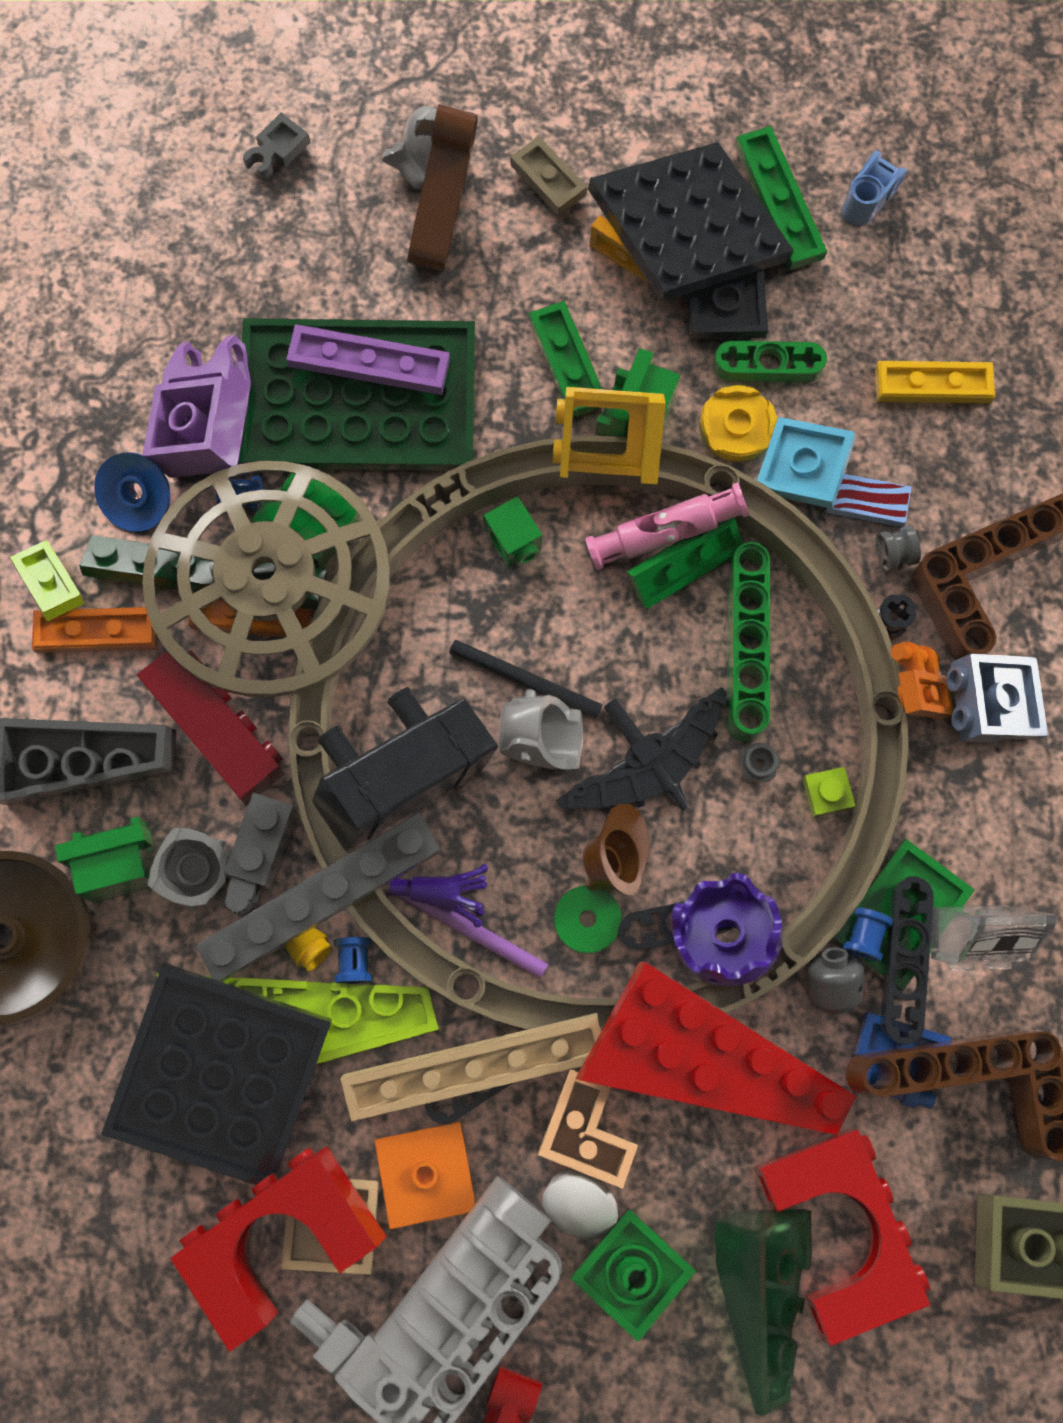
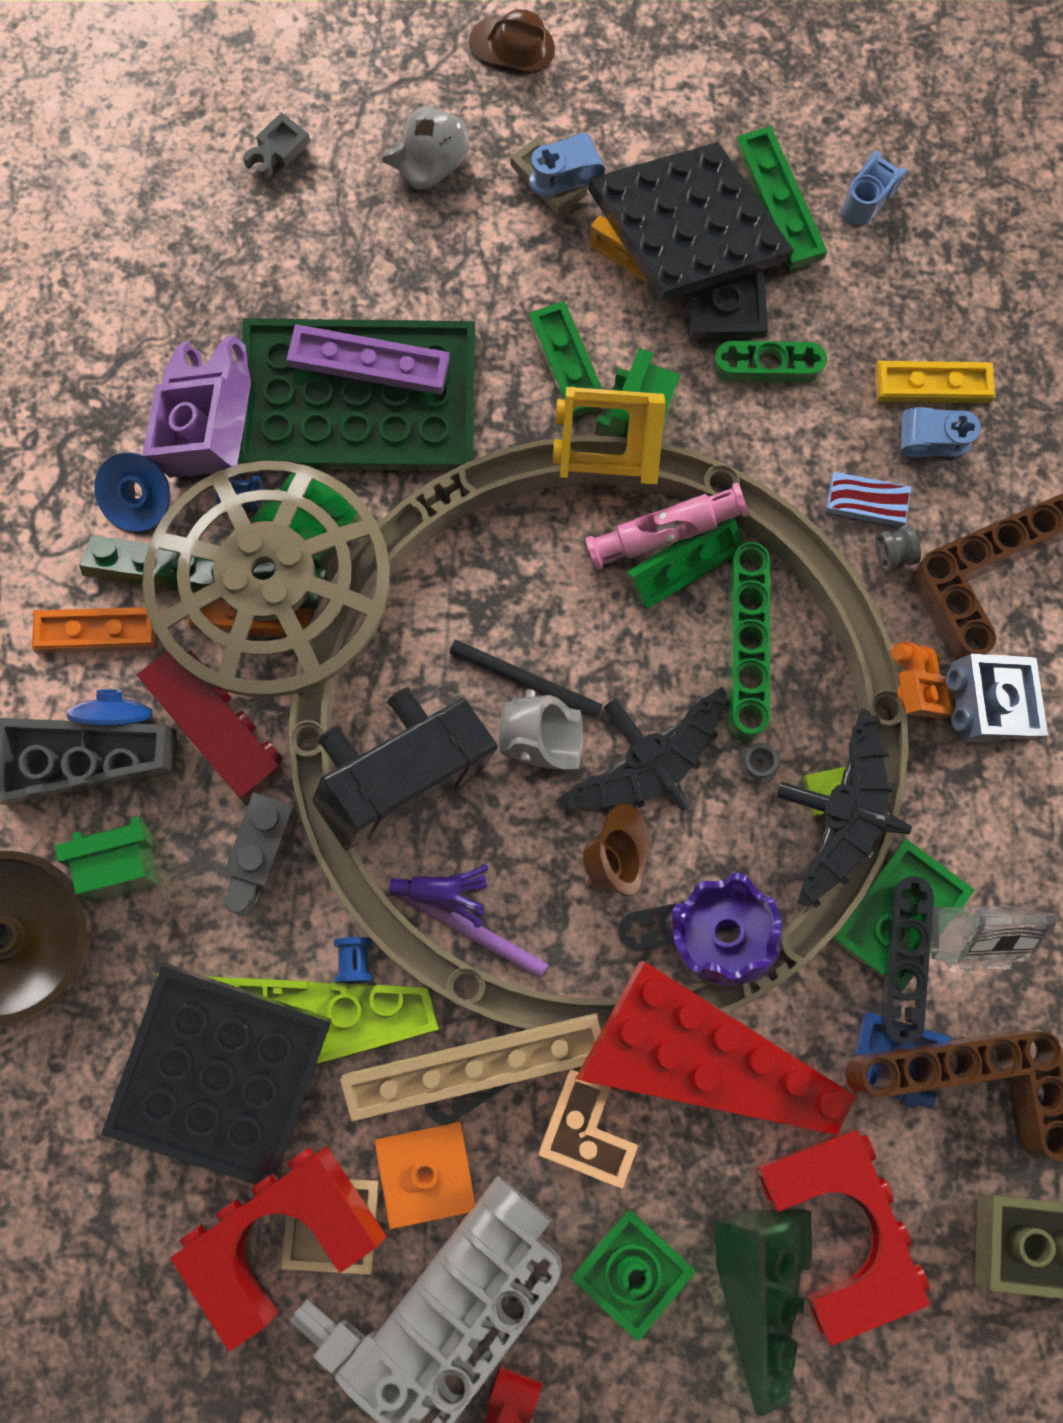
plate [10,540,84,622] -> none
light grey helmet [147,827,229,911] -> none
dark grey plate [195,813,442,982] -> none
yellow cone [284,928,332,971] -> none
reddish brown beam [407,104,478,272] -> none
green brick [483,496,543,568] -> none
white hat [542,1168,618,1239] -> none
green piece [554,885,622,954] -> none
yellow tile [699,385,778,462] -> none
medium azure plate [757,417,856,509] -> none
dark grey head [808,947,865,1015] -> none
blue bush [843,907,893,962] -> none
black bush [877,594,916,640] -> none
none -> blue dish [66,689,152,725]
none -> reddish brown piece [469,9,555,72]
none -> medium blue piece [529,133,605,197]
none -> black bar [777,708,912,908]
none -> medium blue piece [901,407,981,458]

